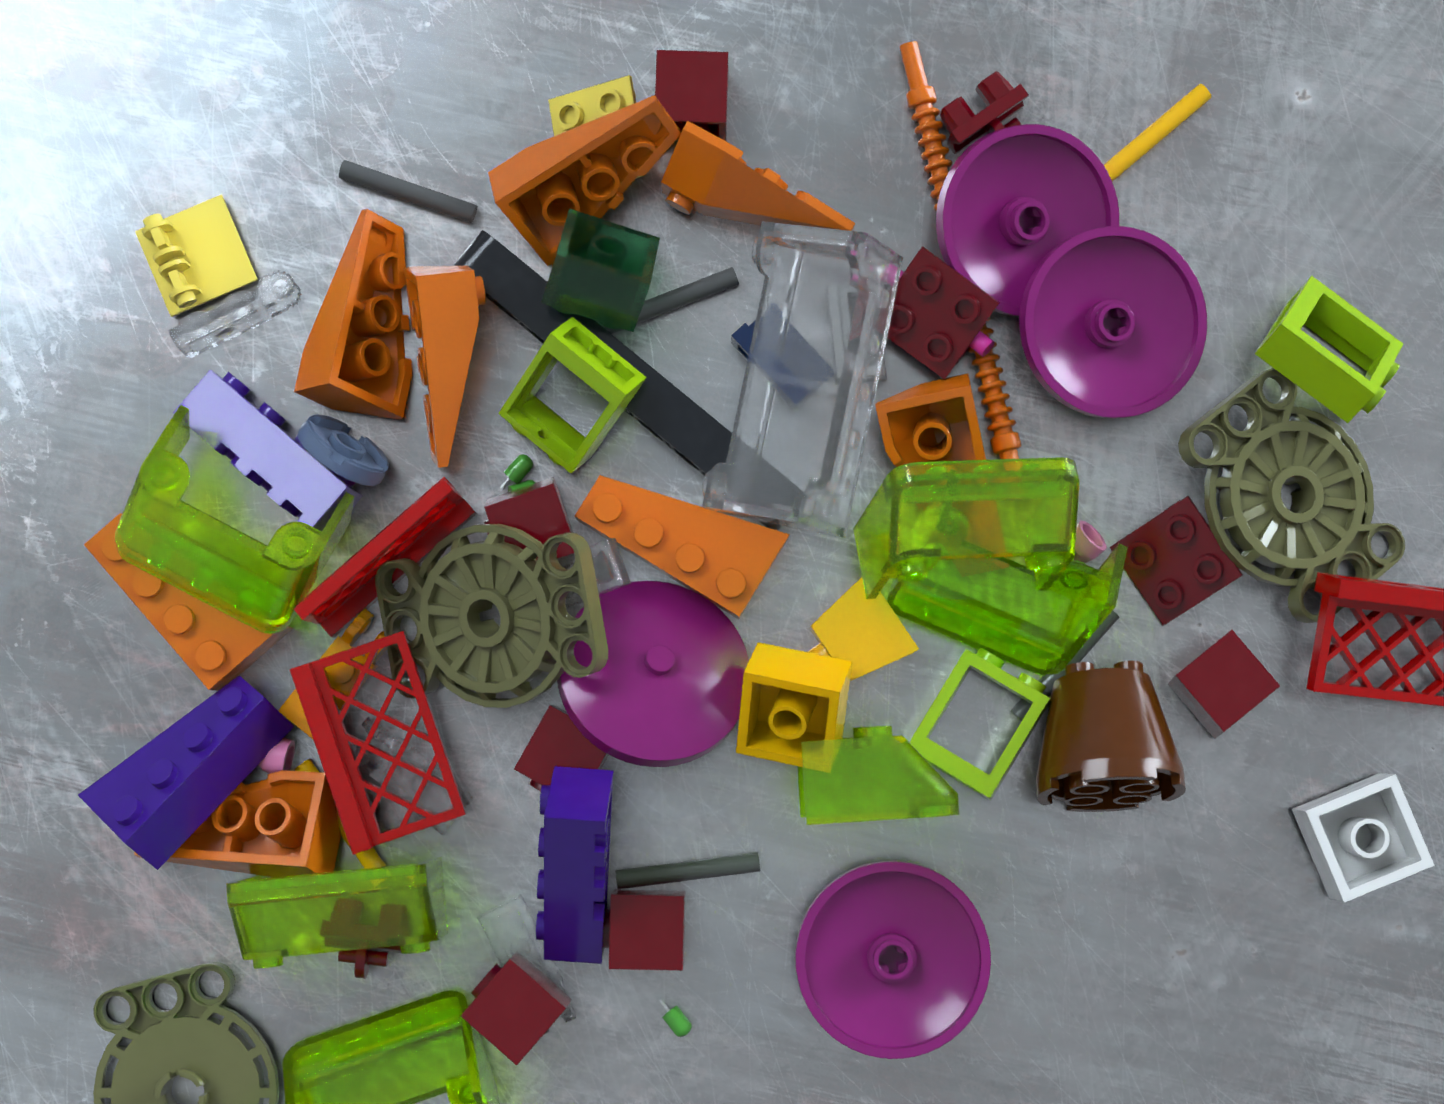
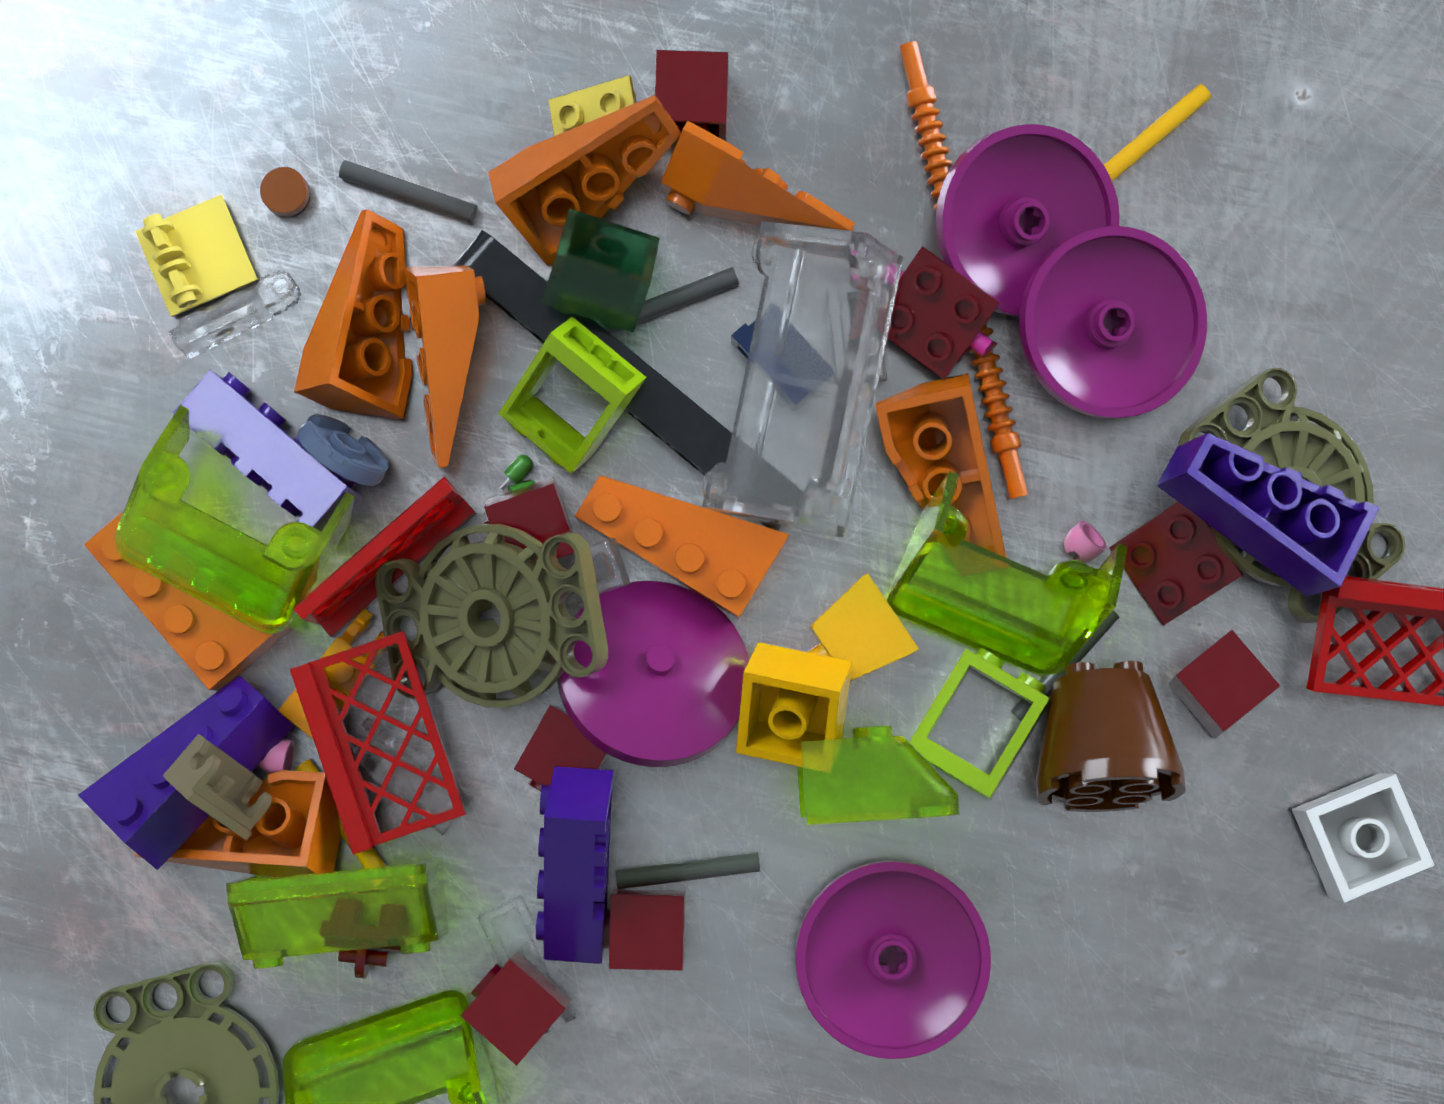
bright green piece [659,999,692,1037] -> none
clear neon green windscreen [853,457,1080,599] -> none
dark red hips [940,71,1029,154] -> none
lime window [1255,275,1403,423] -> none
none -> dark tan hinge [163,734,272,840]
none -> dark orange tile [260,167,310,217]
none -> dark purple wedge [1156,433,1380,597]

